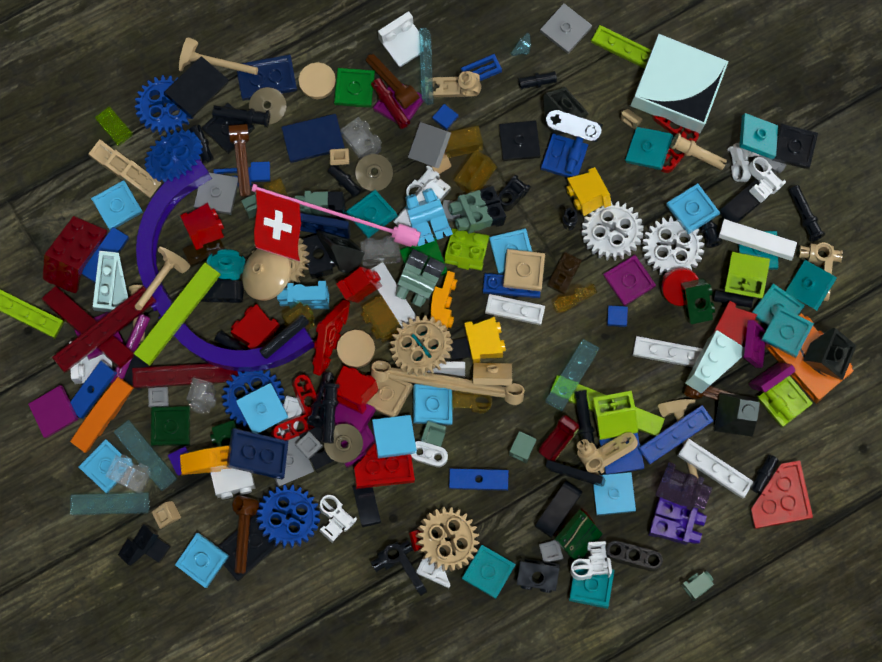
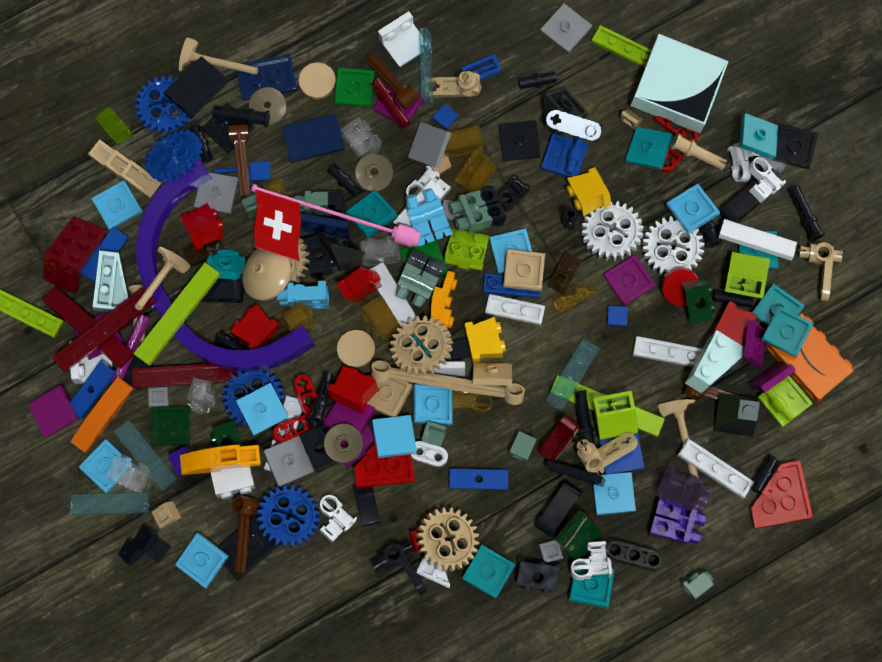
dark blue tile [227,428,289,480] -> none
black axle [260,315,309,359] -> none
light grey tile [295,432,323,460] -> none
red plate [312,300,350,376] -> none
black pin [321,383,340,444] -> none
tan slope [330,148,349,165] -> none
clear light blue piece [511,33,531,56] -> none
blue tile [638,405,713,465] -> none
teal plate [785,260,837,311] -> none
pearl dark grey slope [803,328,857,380] -> none

